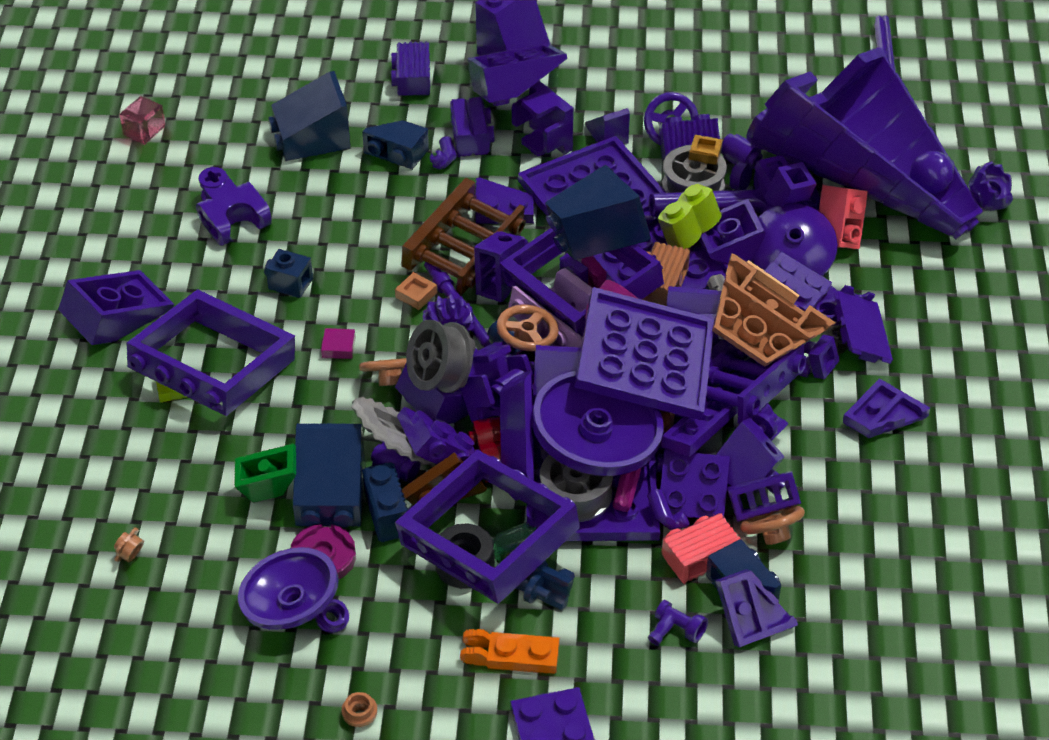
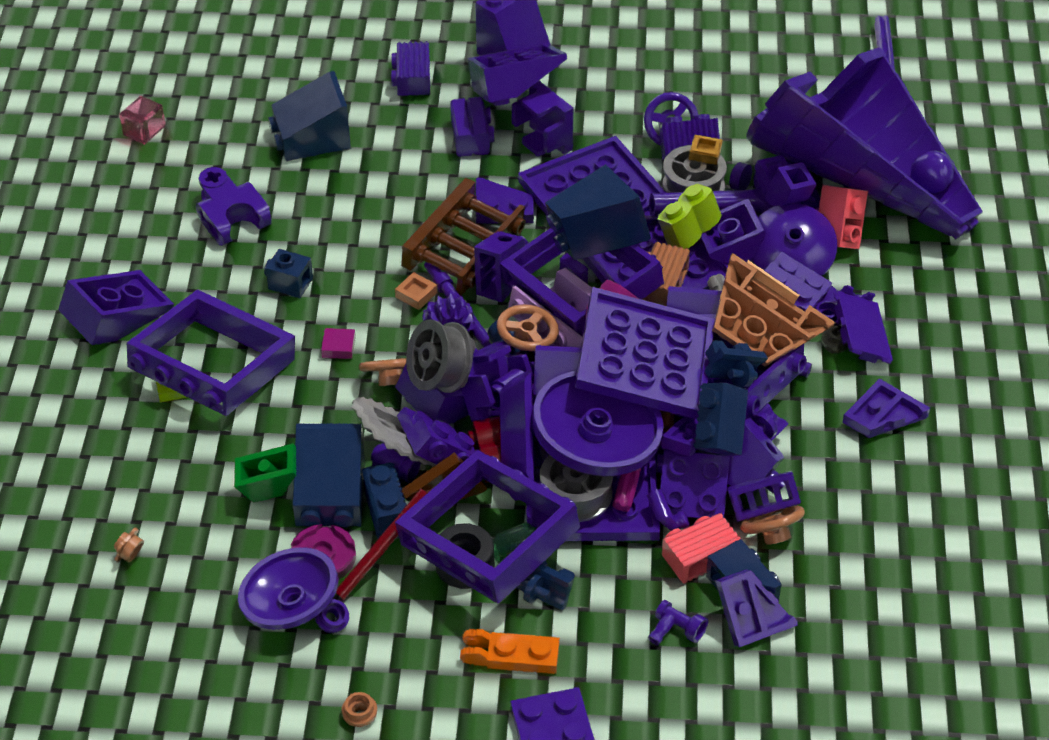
dark blue slope [362,120,429,170] -> none
dark purple arm [430,136,457,169] -> none
magenta tile [581,256,606,288] -> none
dark purple slope [585,108,630,144] -> none
dark purple brick [720,133,763,169] -> none
dark purple tile [804,335,840,379] -> none
dark purple hair [968,161,1013,211] -> none
none -> dark red bar [336,489,427,600]
none -> dark blue brick [694,383,748,456]
none -> dark blue hips [704,340,768,389]

